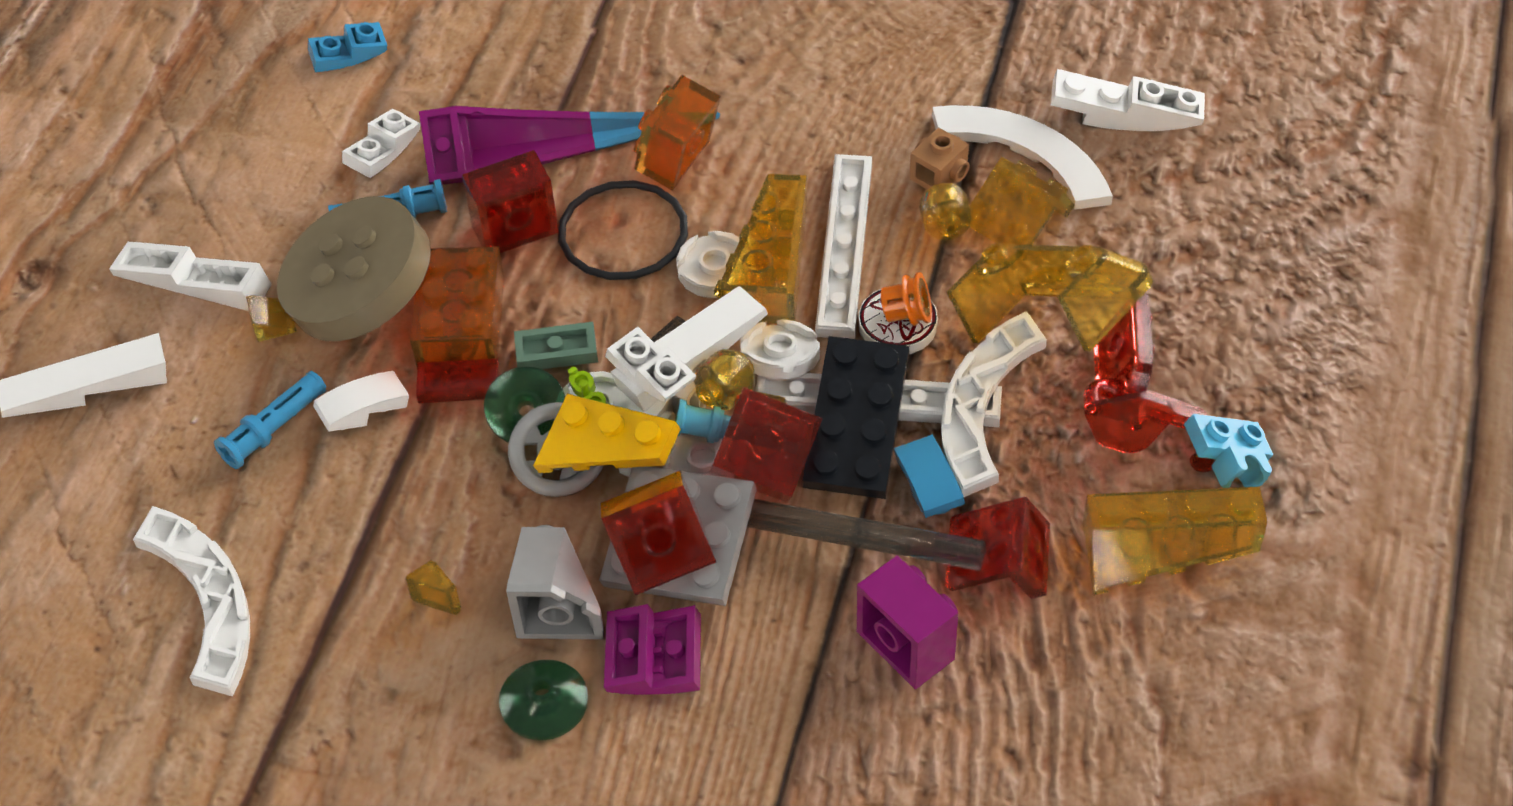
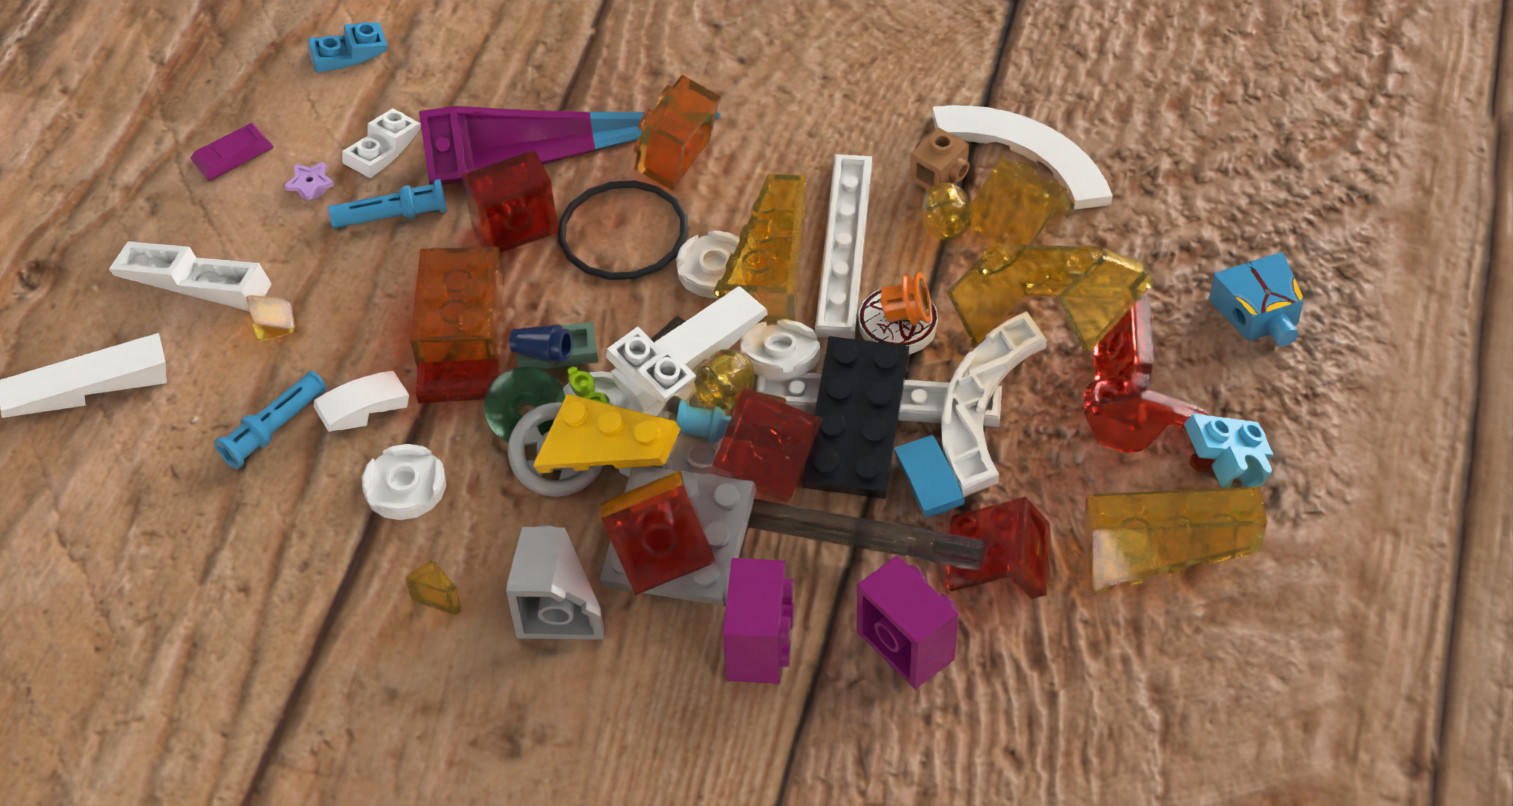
white tile [133,506,250,696] -> none
dark tan brick [277,196,431,341] -> none
clear green dish [499,660,588,740] -> none
magenta slope [604,604,701,695] -> none
white slope [1051,69,1205,131] -> none
none -> magenta tile [190,123,274,181]
none -> lavender plate [285,162,334,200]
none -> white tile [362,444,446,520]
none -> dark blue cone [509,324,573,365]
none -> magenta brick [723,558,795,684]
none -> dark azure torso [1209,252,1304,347]

